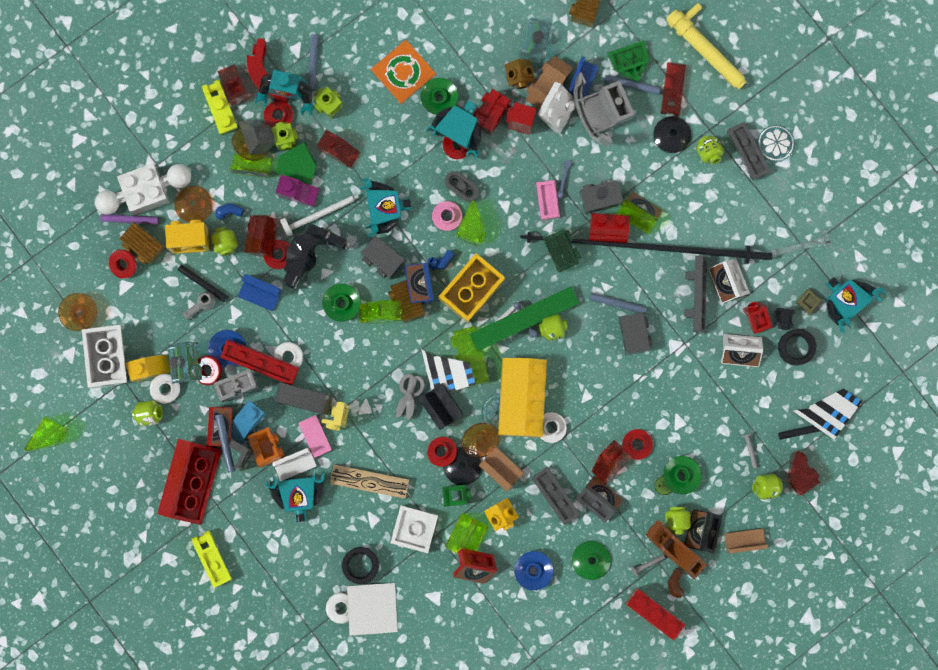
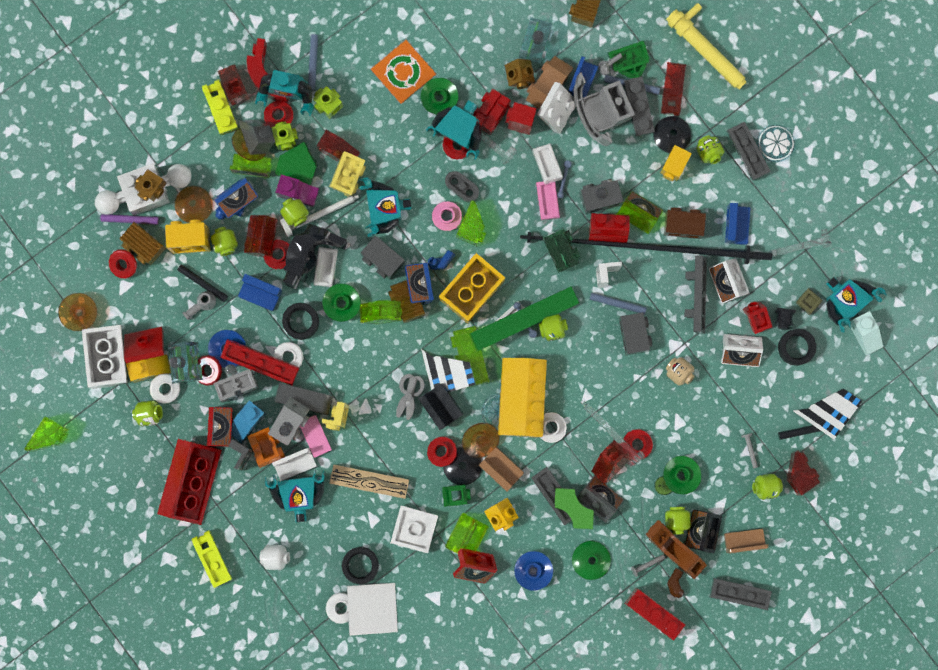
sand blue bar [215,414,235,473] -> none
none -> red plate [124,326,164,363]
none -> pearl gold brick [134,169,166,202]
none -> panel [213,177,258,218]
none -> white head [260,545,290,570]
none -> light grey piece [268,397,310,446]
none -> lime head [280,198,309,227]
none -> black tyre [282,303,320,340]
none -> white tile [313,247,338,287]
none -> light yellow bracket [329,151,366,197]
none -> white tile [533,144,563,185]
none -> bright green tile [554,488,594,529]
none -> clear piece [581,400,645,467]
none -> white panel [596,262,622,288]
none -> light grey hand [598,53,622,75]
none -> dark grey plate [623,76,655,136]
none -> yellow slope [660,145,692,181]
none -> reddish brown brick [664,207,706,239]
none -> tan head [666,357,695,386]
none -> dark grey plate [710,578,772,610]
none -> blue panel [725,203,750,245]
none -> light aqua slope [850,311,883,356]

